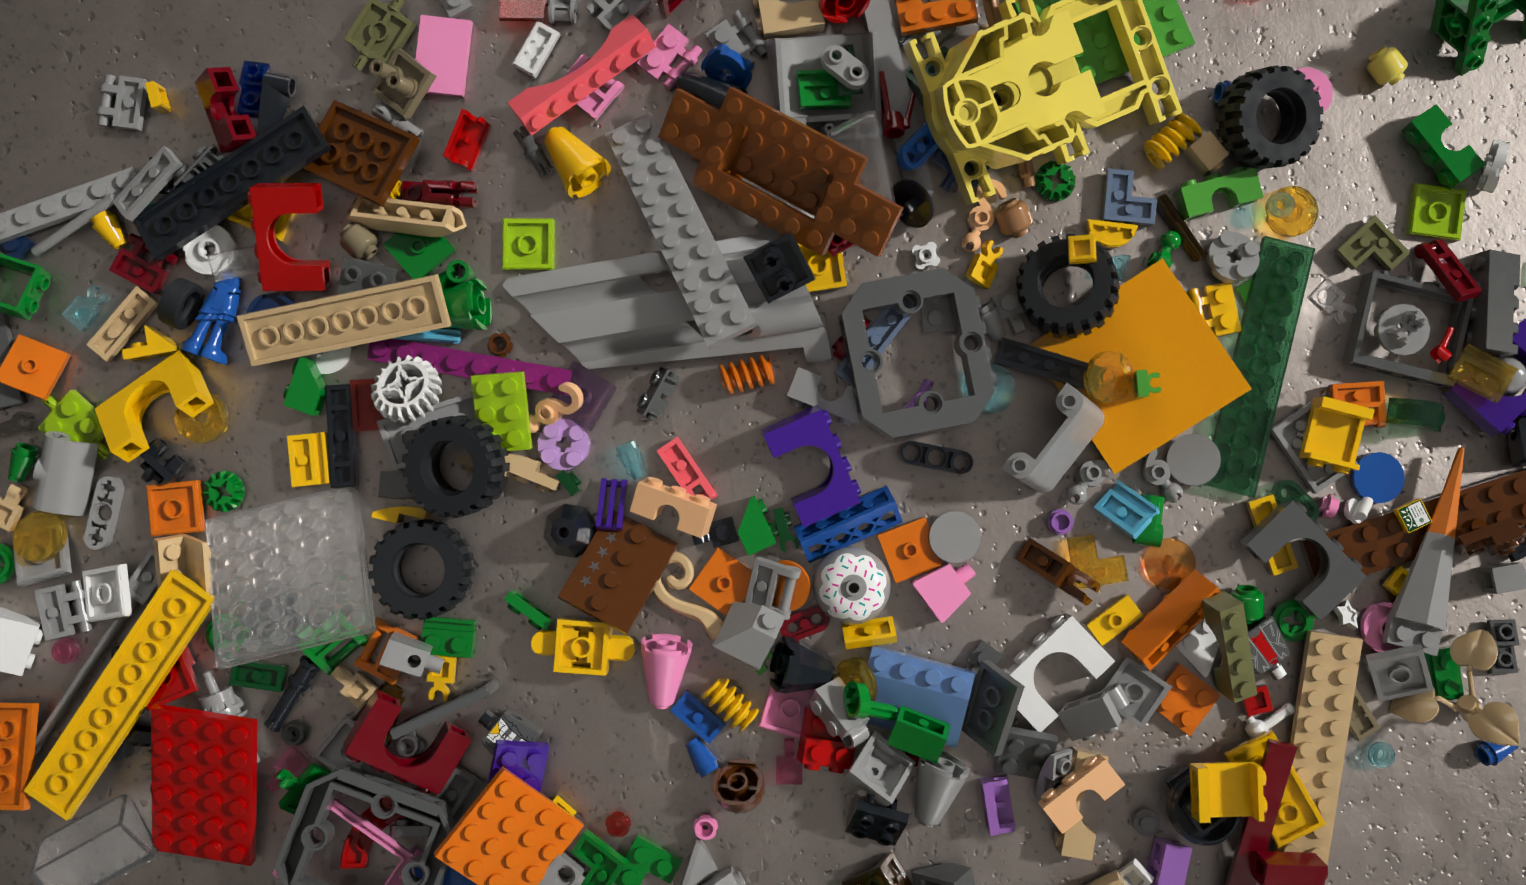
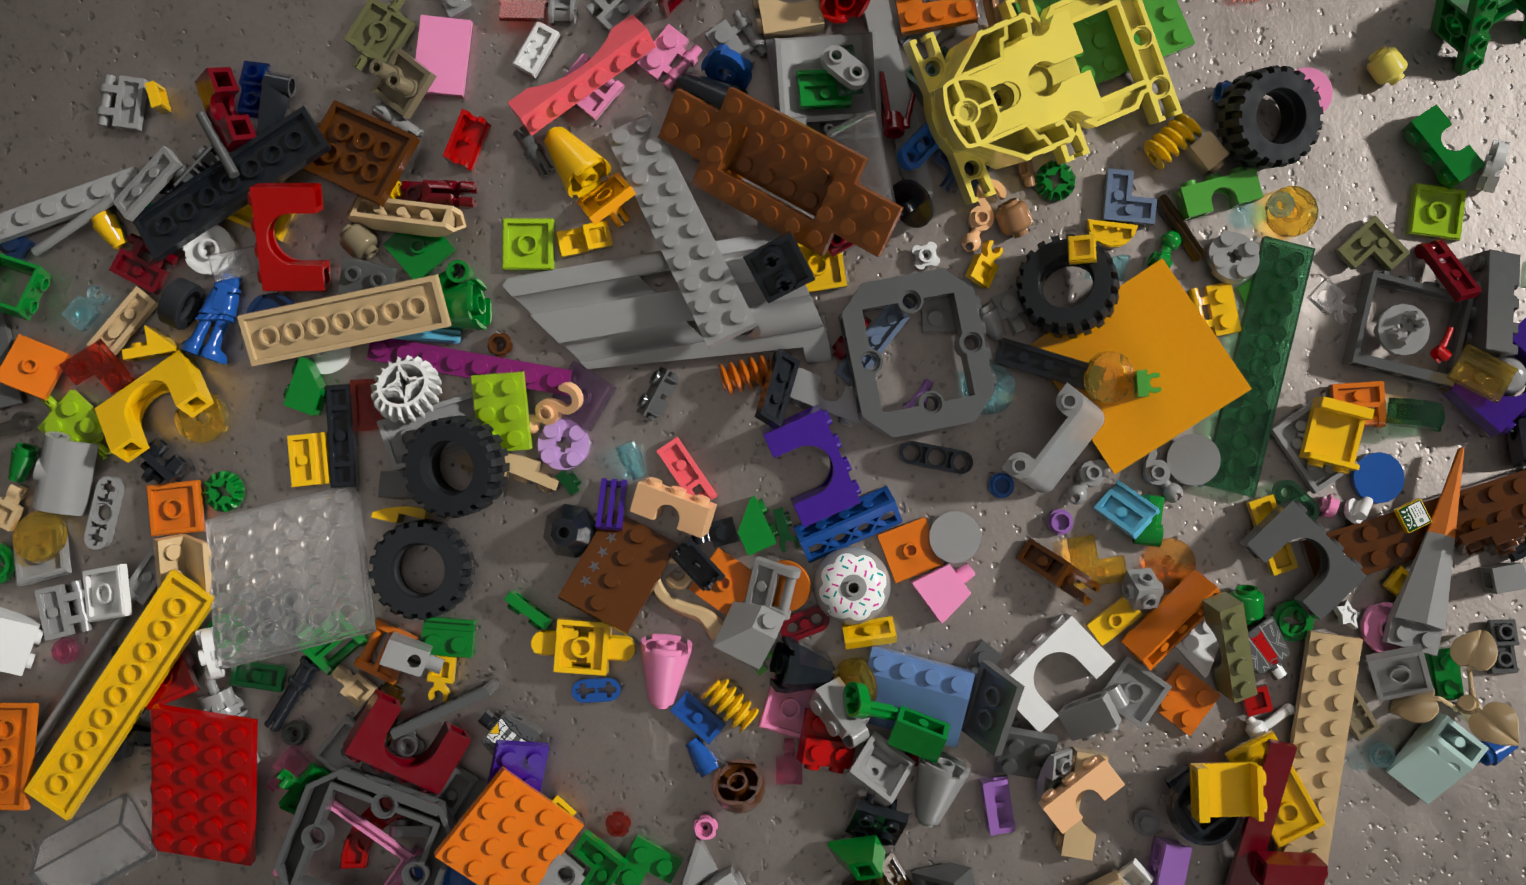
none -> clear red plate [59,338,135,395]
none -> white plate [195,627,225,682]
none -> dark grey bar [196,111,240,178]
none -> yellow slope [555,221,613,258]
none -> blue beam [571,676,622,703]
none -> light orange tile [576,172,636,227]
none -> black hinge [668,536,726,591]
none -> black plate [754,349,800,429]
none -> green slope [827,835,886,881]
none -> blue plate [988,473,1014,498]
none -> light grey brick [1121,568,1164,610]
none -> light aqua slope [1385,712,1489,804]

